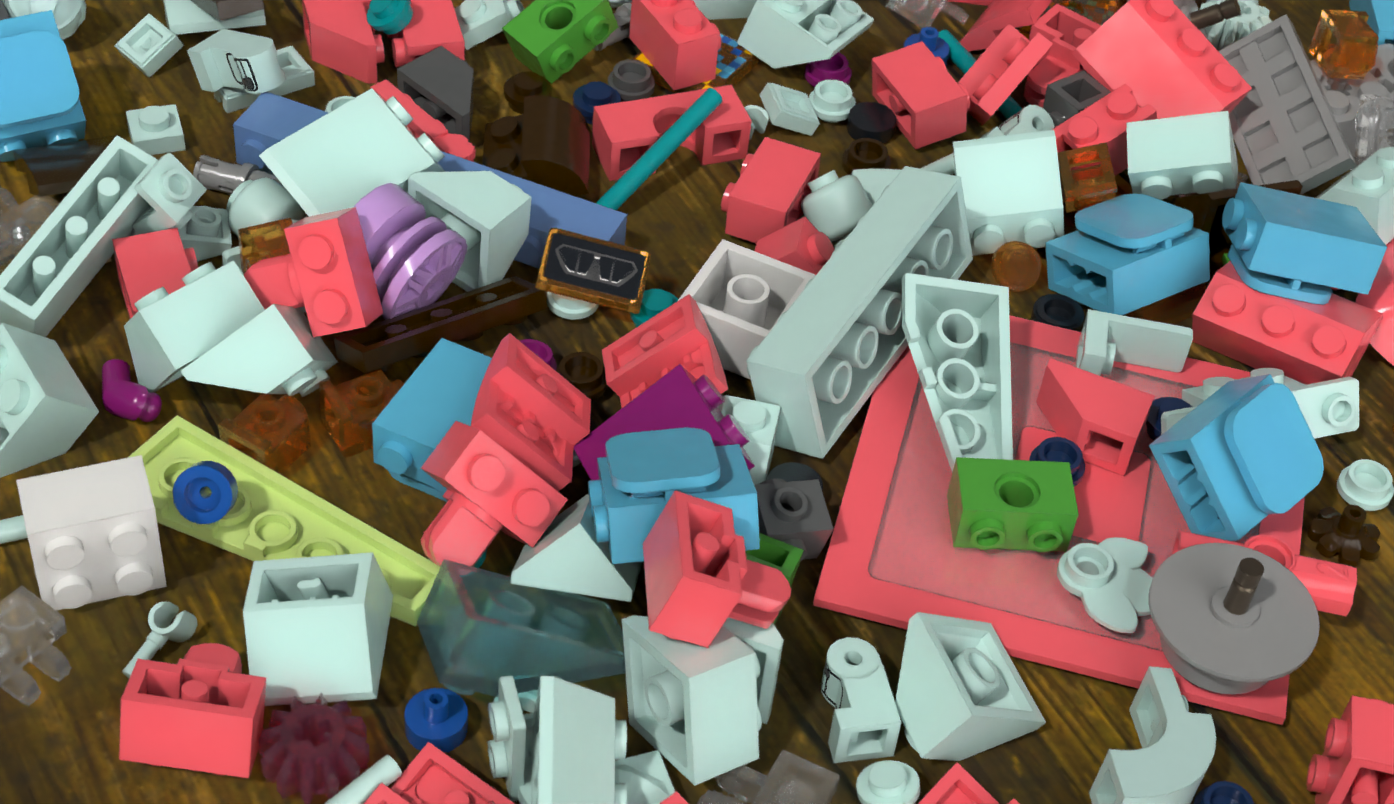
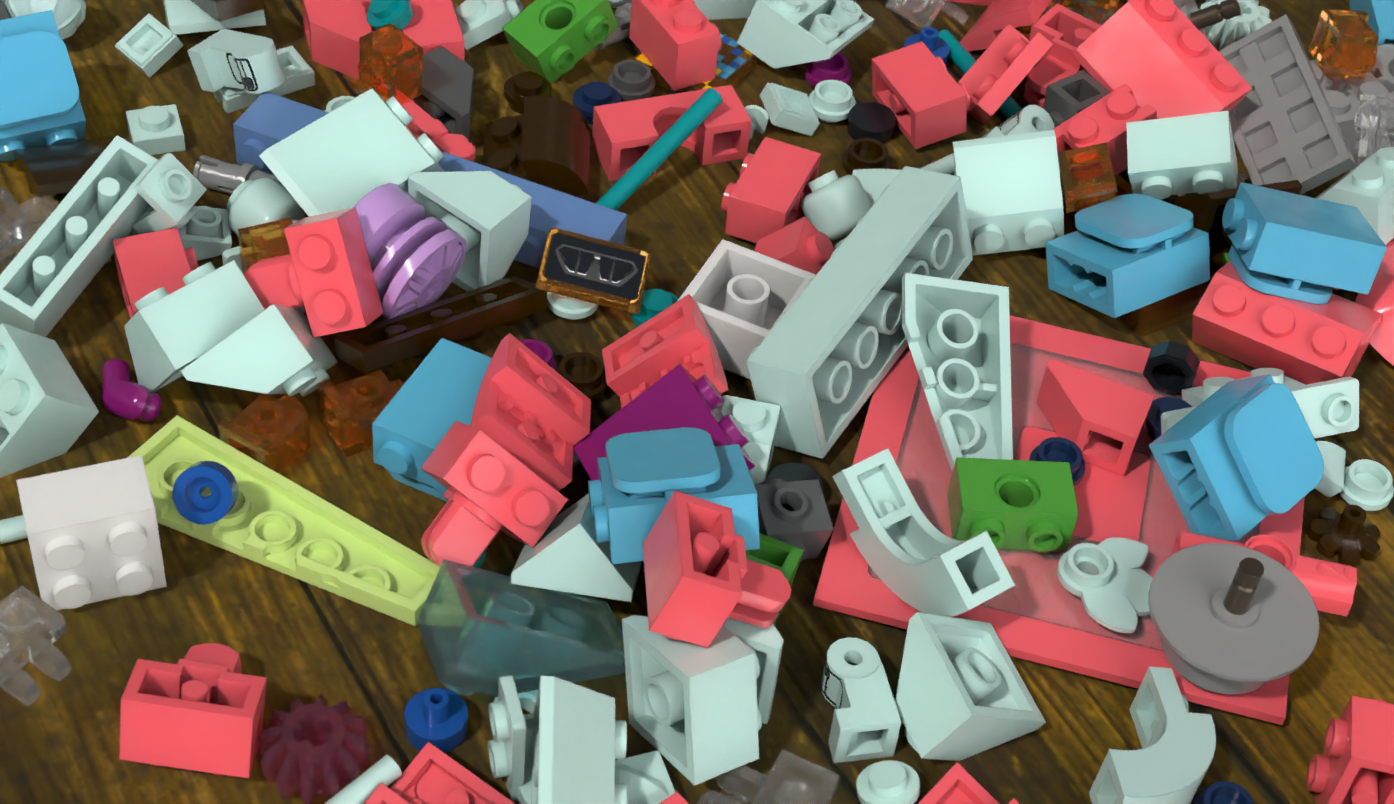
light aqua hand [122,601,197,679] -> none
light aqua slope [243,552,393,706] -> none
clear orange plate [991,241,1042,292] -> none
black tile [1030,294,1084,332] -> none
light aqua bracket [1075,309,1193,376] -> none
none -> clear orange brick [351,23,423,104]
none -> light aqua arch [832,448,1015,617]
none -> black tile [1143,340,1200,395]
none -> light aqua tile [1315,441,1346,498]

